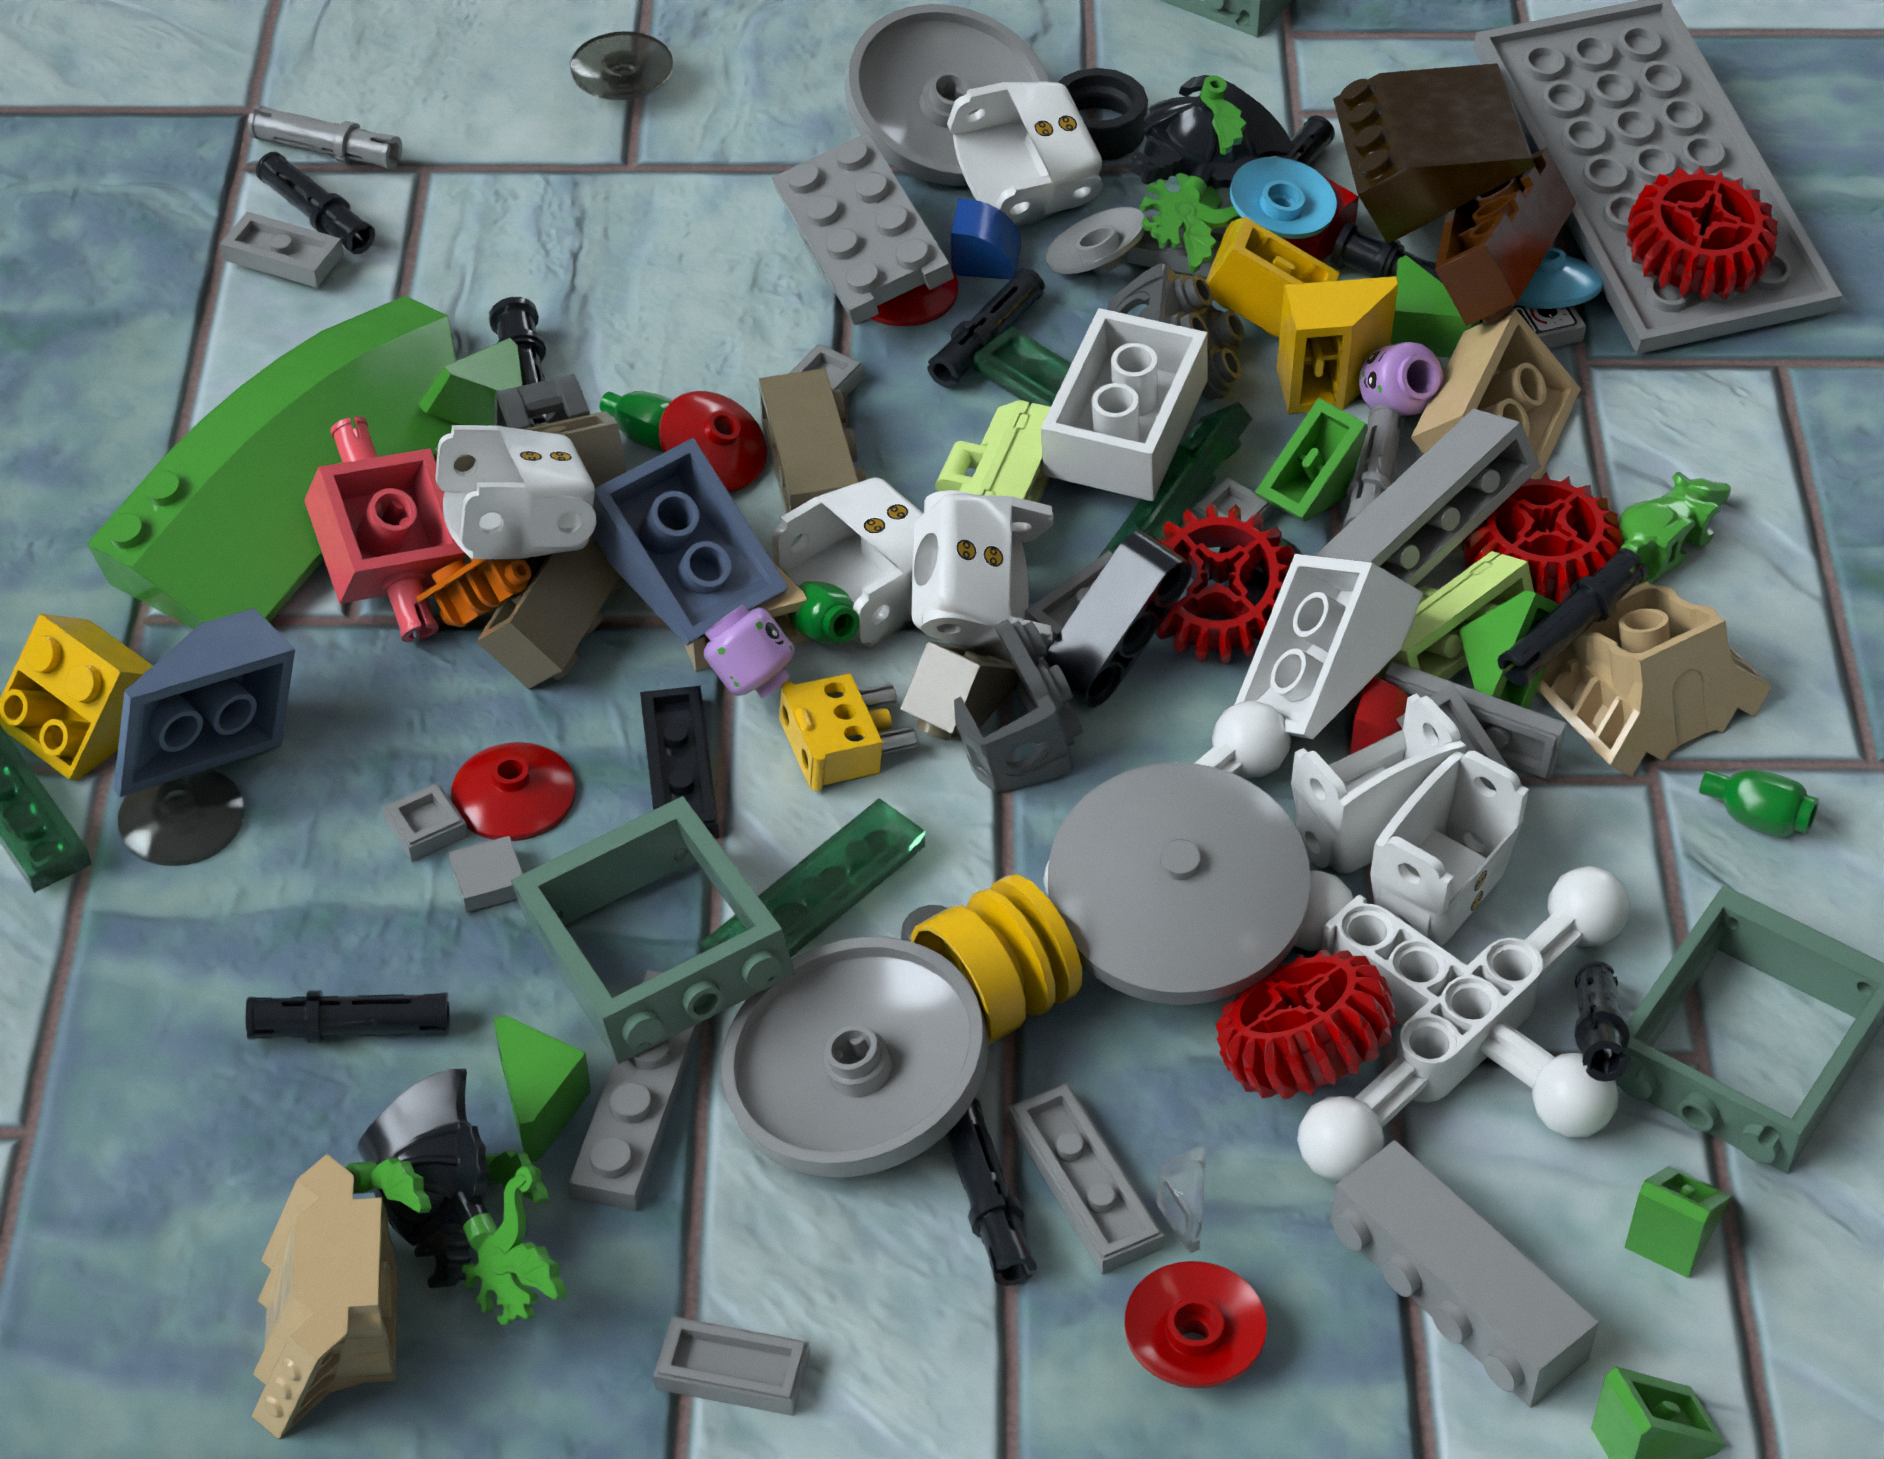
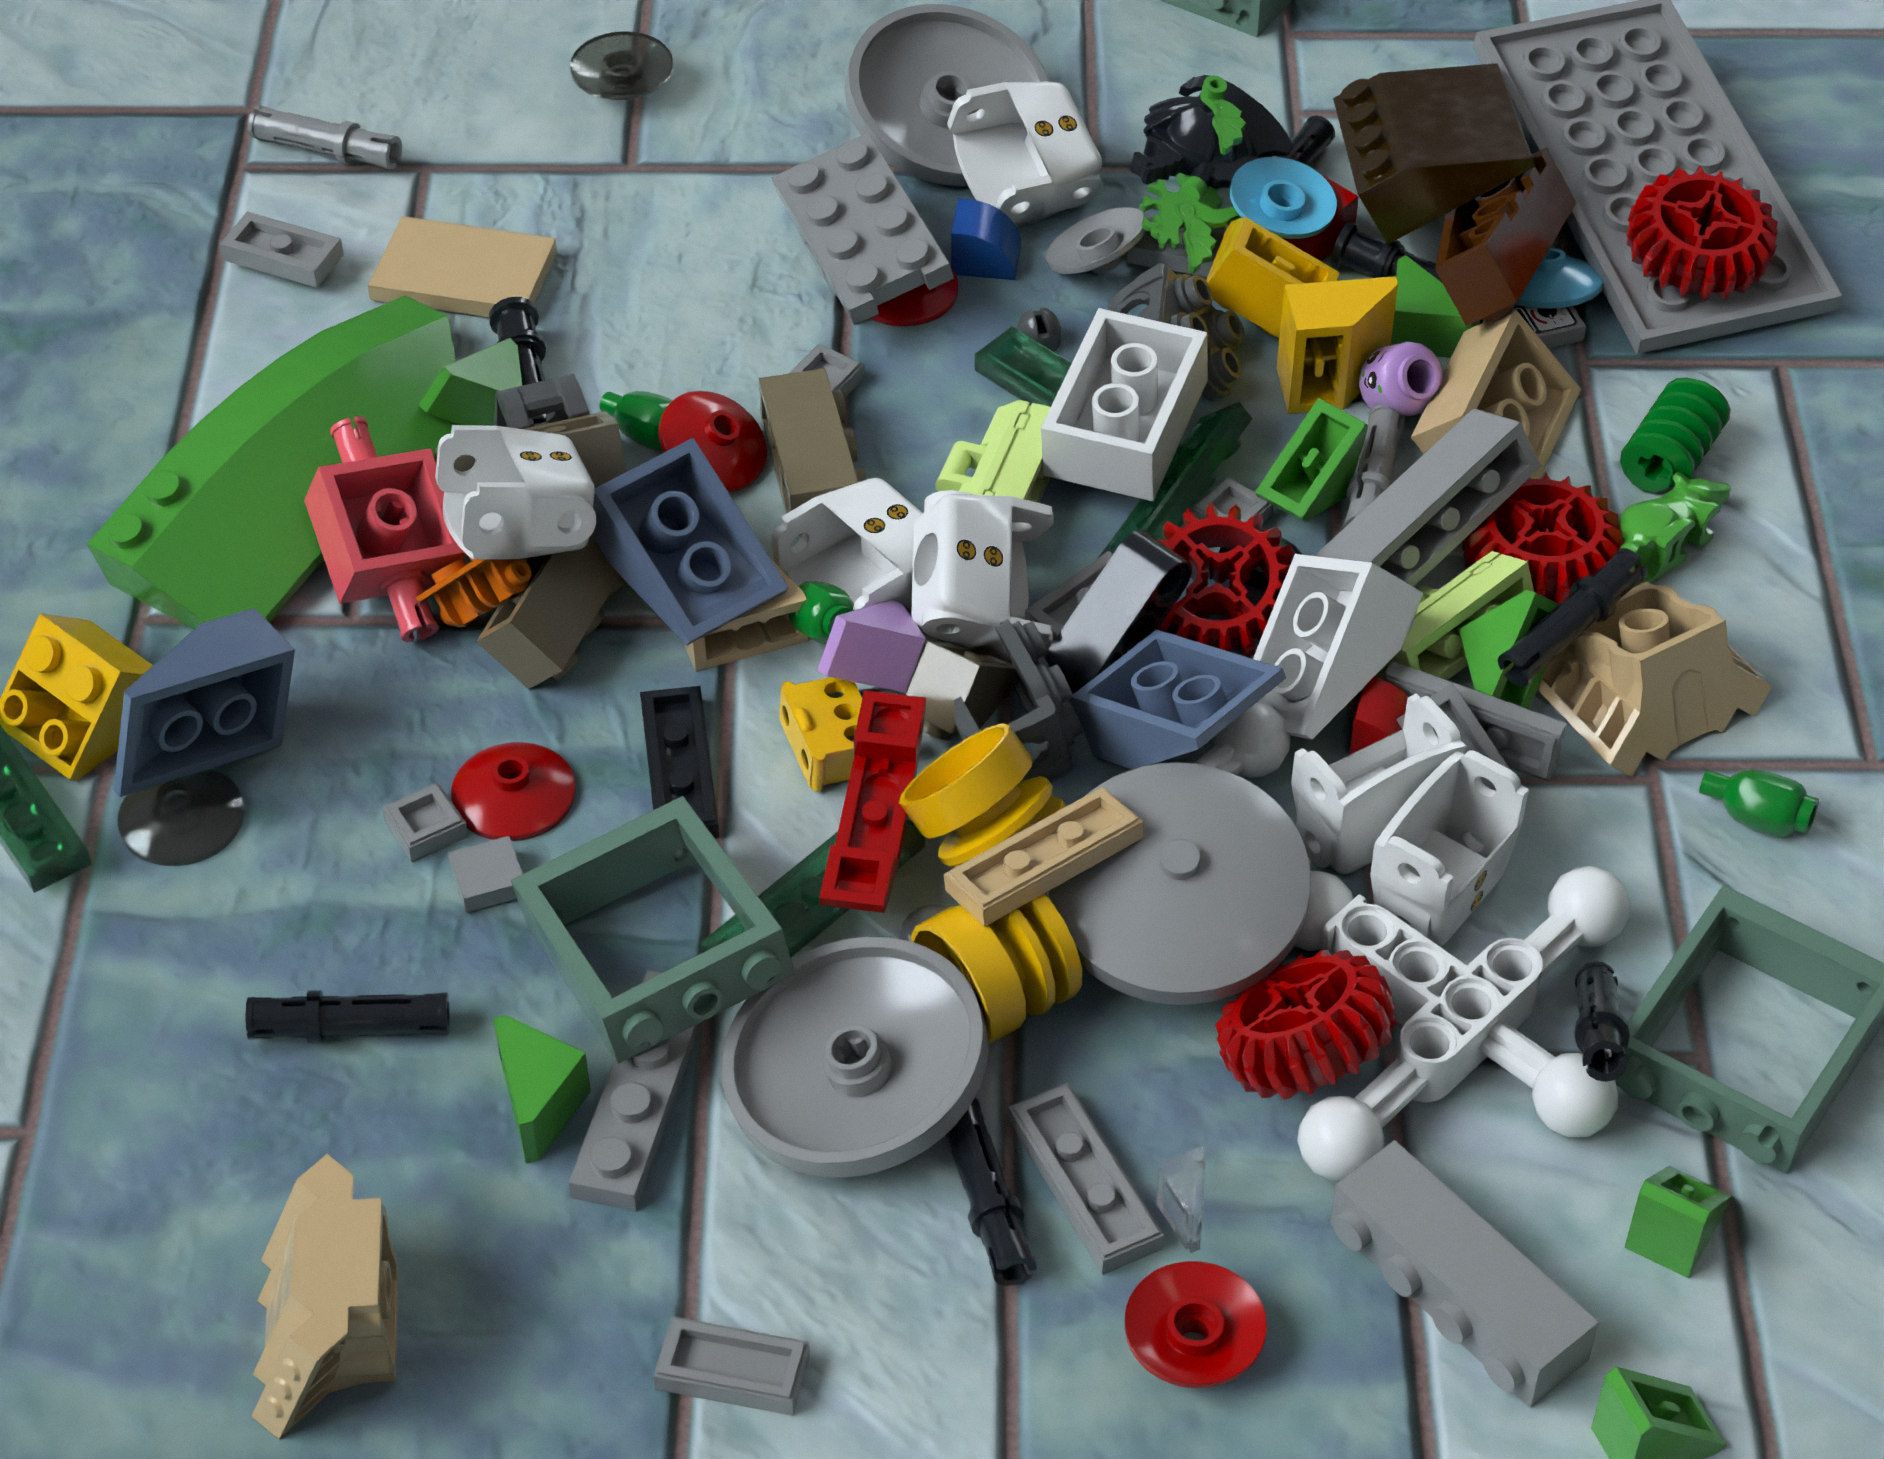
black pin [256,151,375,255] -> none
helmet [345,1068,567,1325] -> none
lavender head [704,604,795,698] -> none
black pin [927,268,1045,388] -> none
black tyre [1058,68,1148,160] -> none
none -> tan tile [368,216,557,317]
none -> lavender slope [817,599,926,693]
none -> red slope [819,690,926,913]
none -> yellow wheel [899,723,1067,869]
none -> tan tile [944,787,1144,927]
none -> dark grey hinge [1017,308,1061,356]
none -> sand blue slope [1072,629,1286,770]
none -> green piece [1620,378,1731,493]

